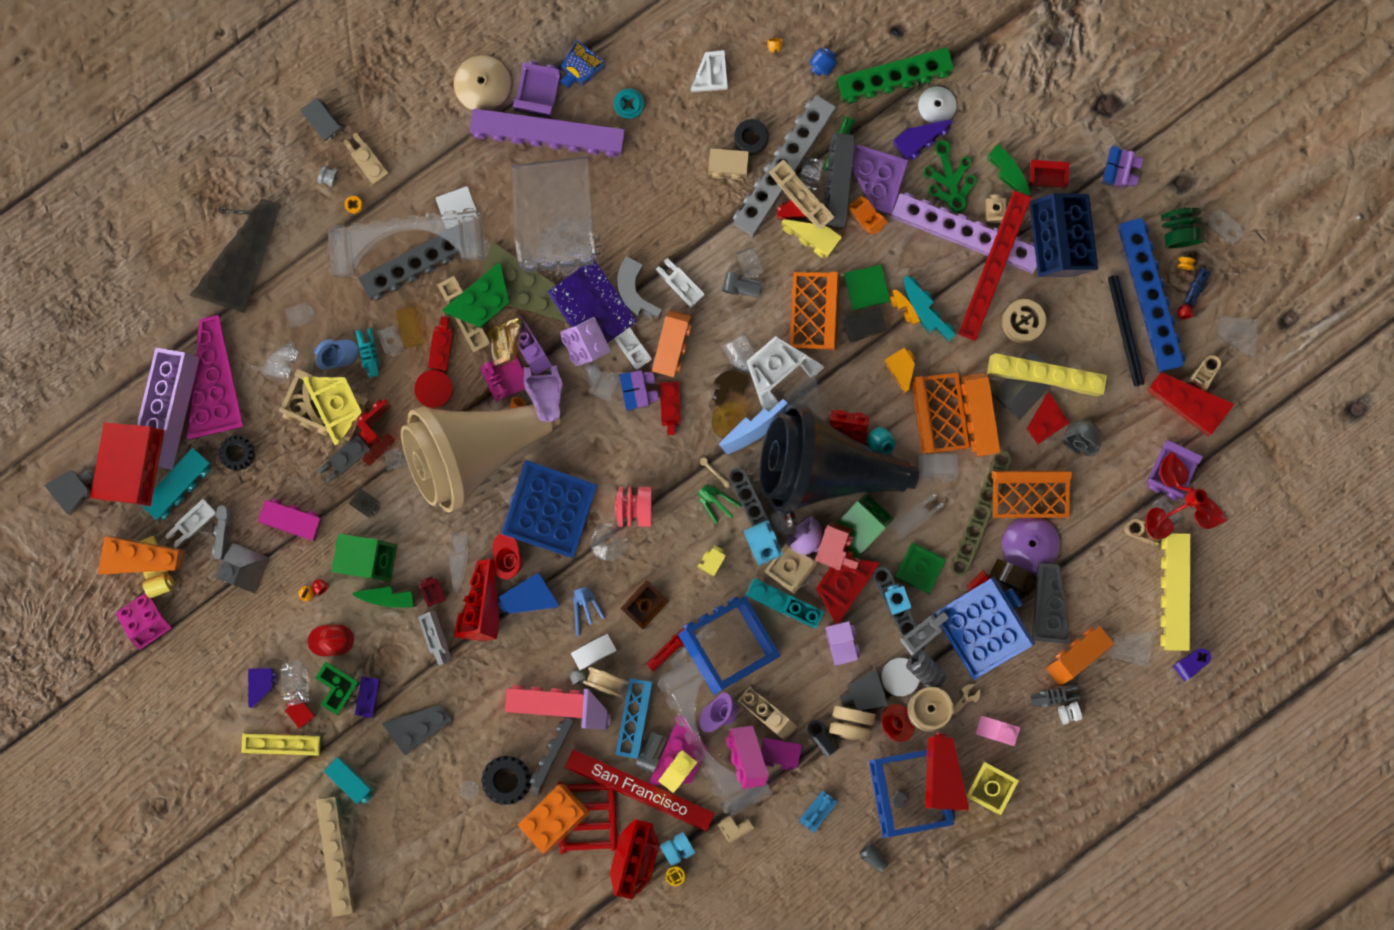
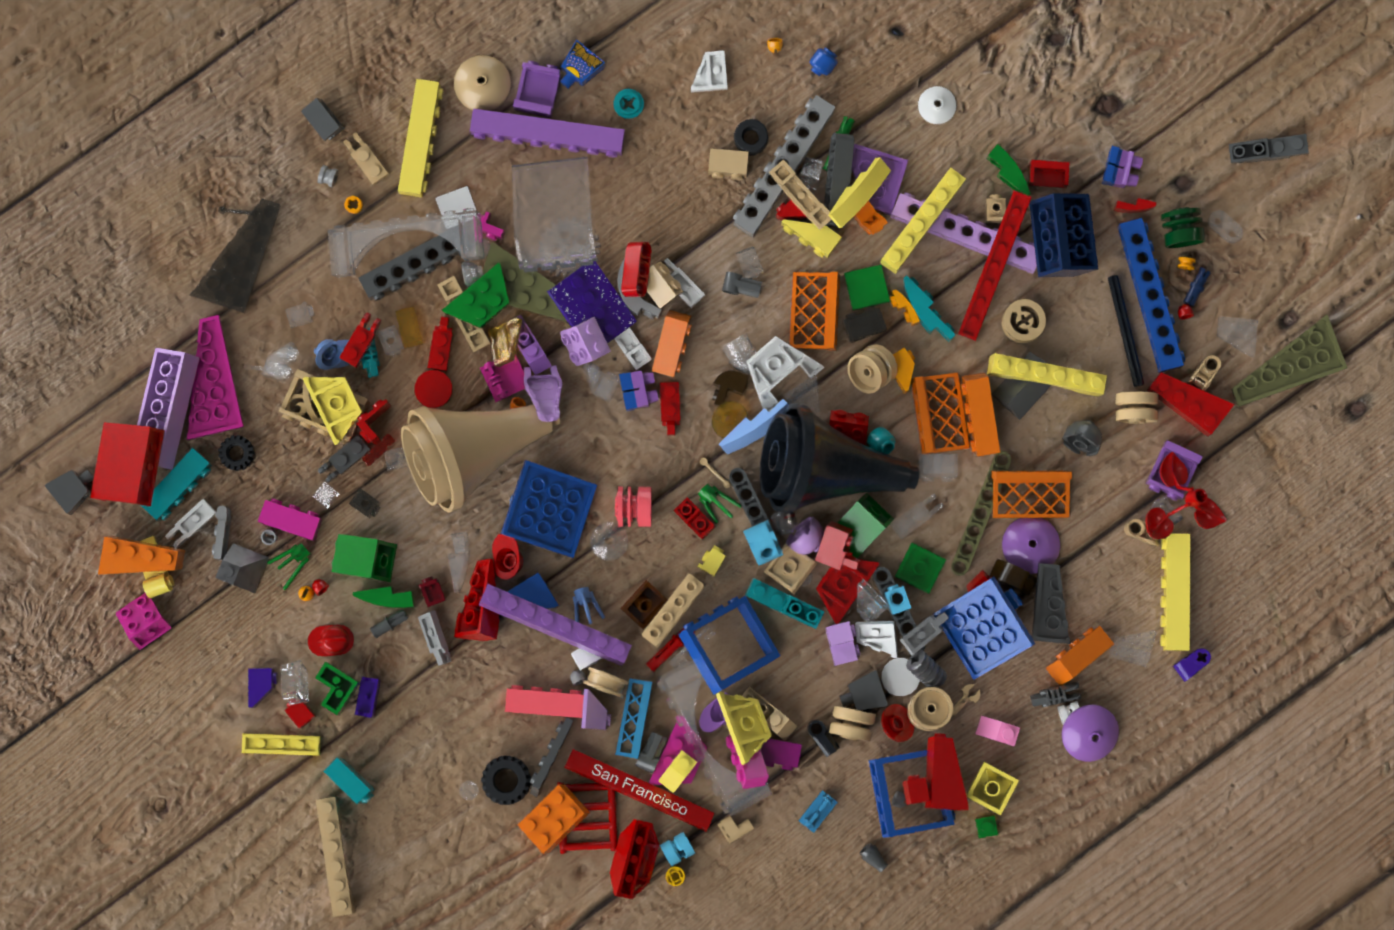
dark grey wing [382,705,452,755] -> none
green brick [836,47,954,104] -> none
dark purple slope [893,120,952,160] -> none
green plant [923,140,977,213] -> none
red wing [1027,393,1069,445] -> none
none -> light grey hinge [261,529,277,545]
none -> green plant [267,543,311,590]
none -> clear slope [312,482,339,509]
none -> red hinge [339,312,381,368]
none -> dark grey axle [370,610,408,639]
none -> light yellow brick [398,79,443,197]
none -> clear brick [461,261,484,288]
none -> dark pink bracket [478,211,505,241]
none -> medium lavender brick [479,584,632,666]
none -> red beam [621,242,652,297]
none -> tan fence [642,574,705,648]
none -> tan brick [647,261,683,309]
none -> red slope [673,497,716,540]
none -> light yellow wing [716,692,772,765]
none -> light yellow slope [829,157,891,228]
none -> tan wheel [847,344,897,394]
none -> white wing [855,621,898,658]
none -> clear wing [857,579,889,621]
none -> light yellow brick [880,167,966,274]
none -> red brick [902,775,930,805]
none -> green plate [975,816,998,838]
none -> medium lavender dish [1062,705,1119,762]
none -> red slope [1113,198,1157,213]
none -> tan wheel [1115,392,1158,424]
none -> dark grey slope [1229,134,1309,163]
none -> olive wing [1231,315,1347,407]

